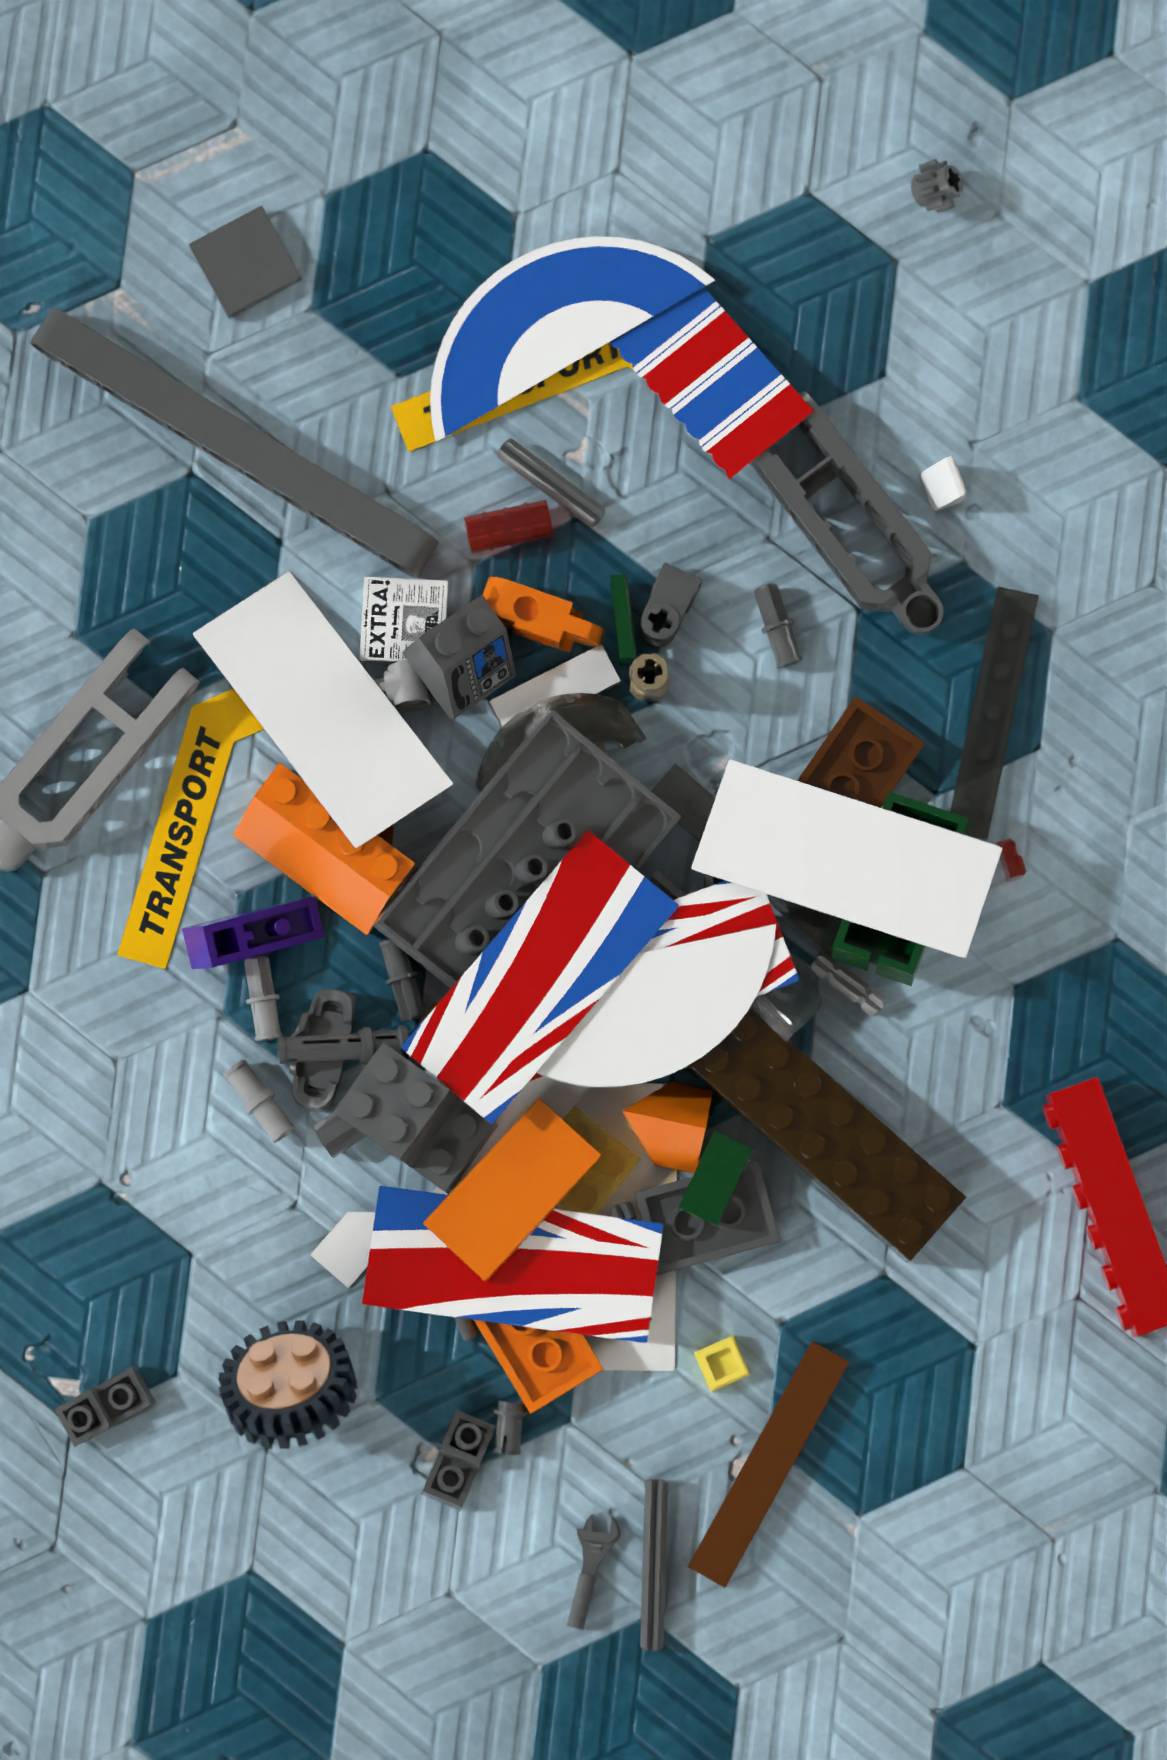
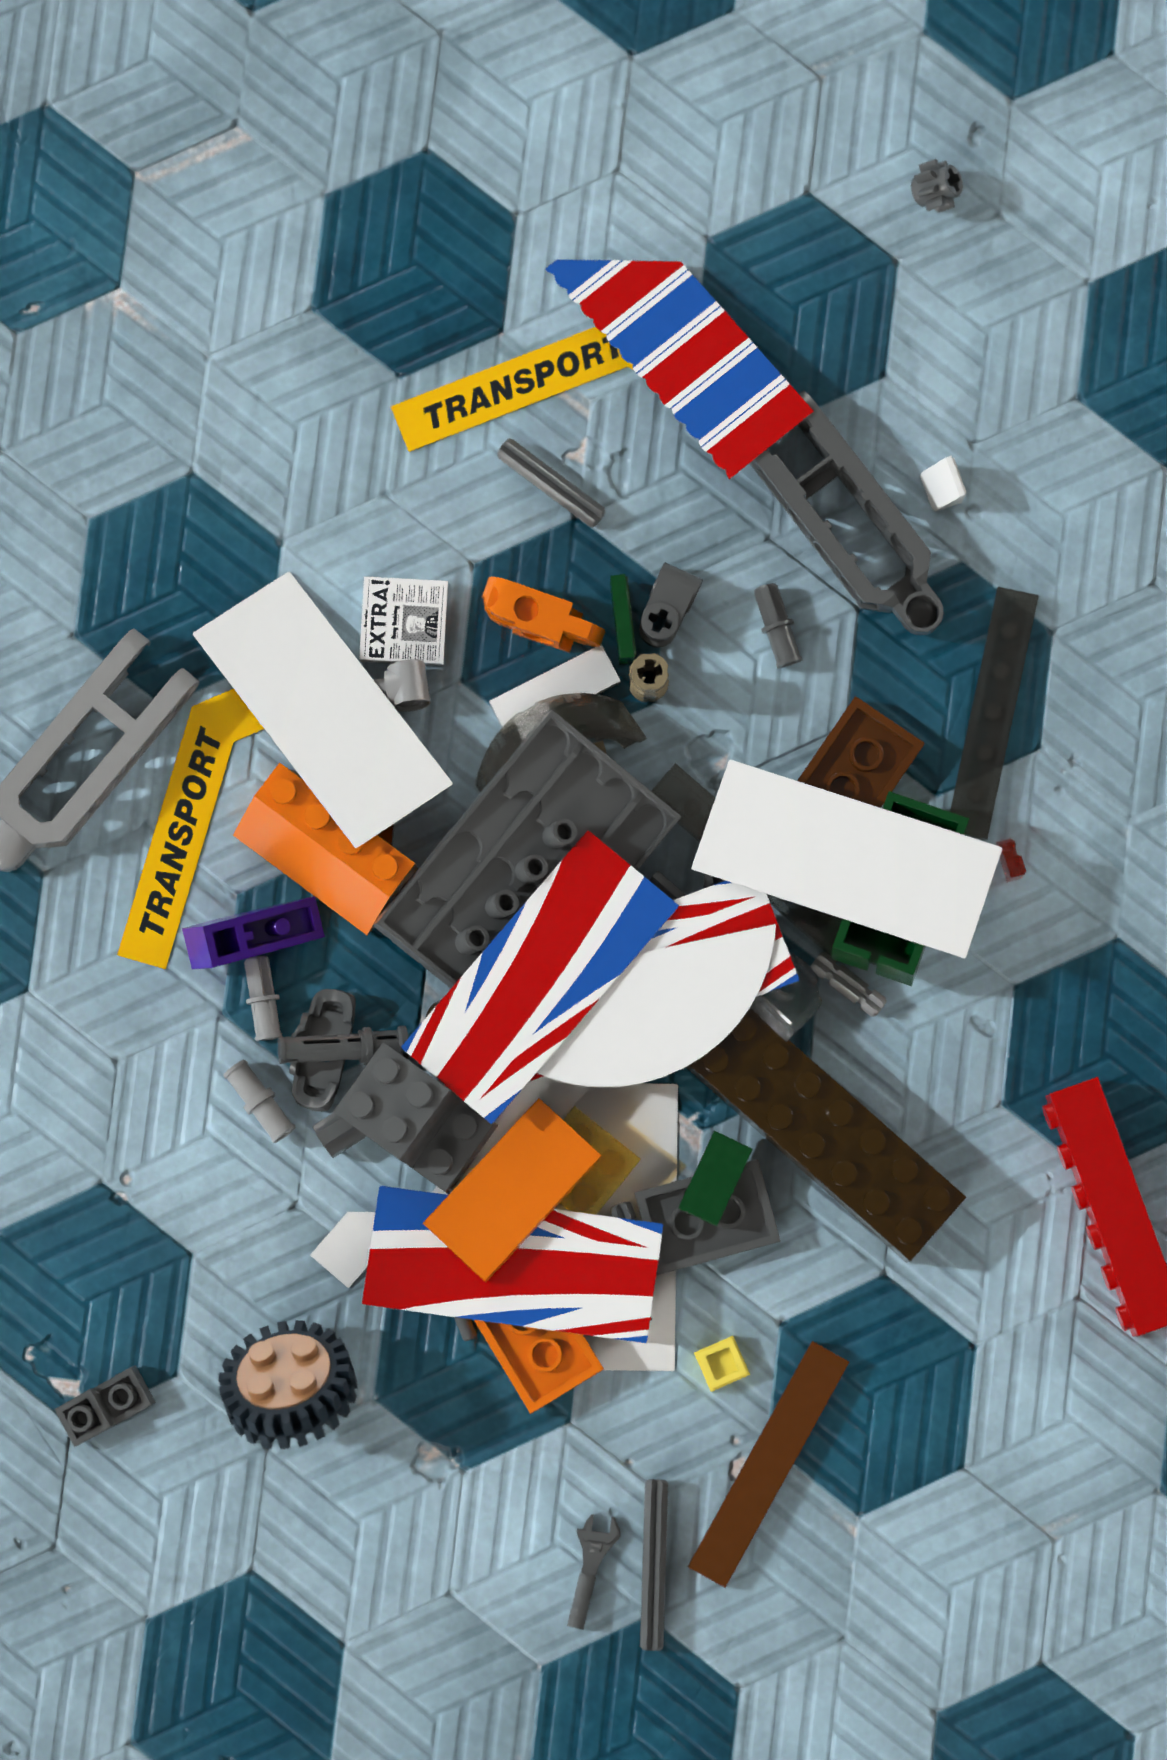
dark grey beam [30,307,439,578] -> none
dark grey tile [188,205,302,319] -> none
dark grey axle [378,939,425,1022] -> none
dark grey slope [402,595,516,721] -> none
dark grey slope [421,1410,496,1511] -> none
blue sticker [430,236,715,442] -> none
clear red axle [464,500,553,553] -> none
dark grey pin [493,1400,528,1455] -> none
orange slope [622,1082,712,1174] -> none

